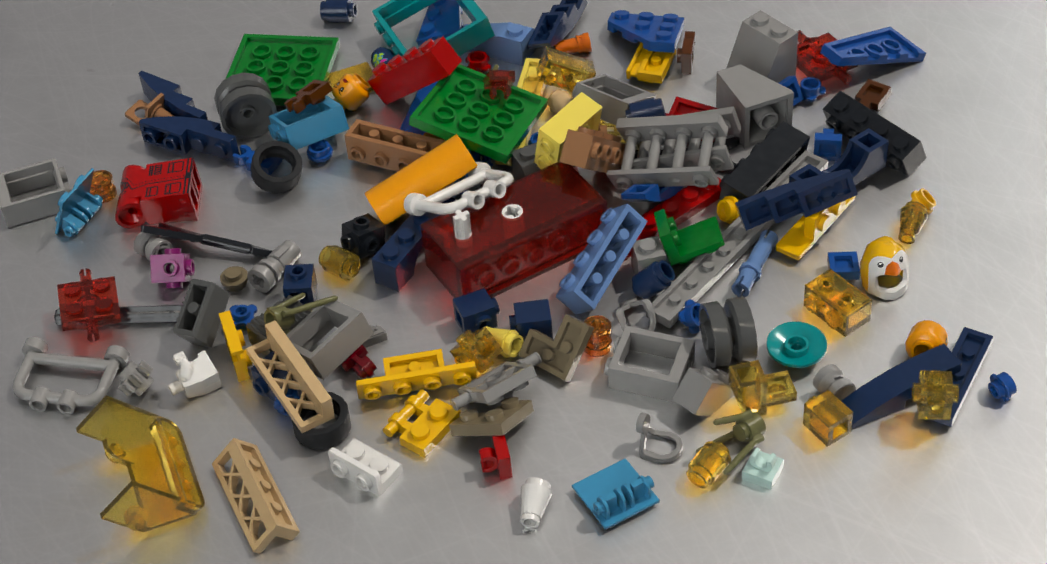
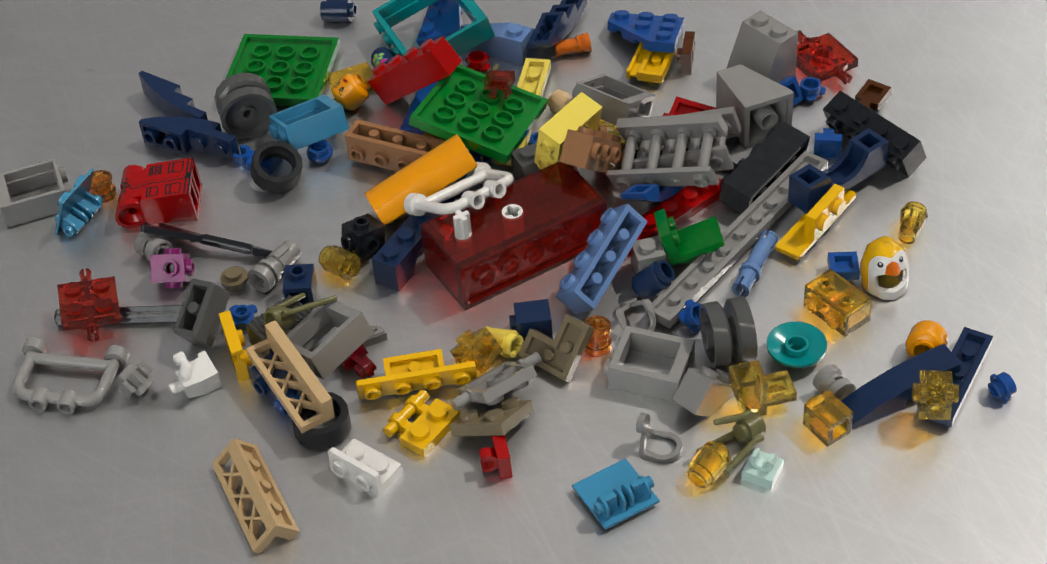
clear yellow windscreen [76,395,205,532] -> none
medium nougat bracket [125,93,174,125] -> none
reddish brown plate [284,80,333,114] -> none
dark blue brick [452,288,500,338] -> none
white cone [520,477,552,528] -> none
clear yellow brick [536,46,596,92] -> none
dark blue brick [625,97,666,118] -> none
yellow plate [717,196,739,224] -> none
dark blue slope [735,169,858,231] -> none
blue wing [820,27,926,66] -> none
yellow plate [910,188,936,215] -> none

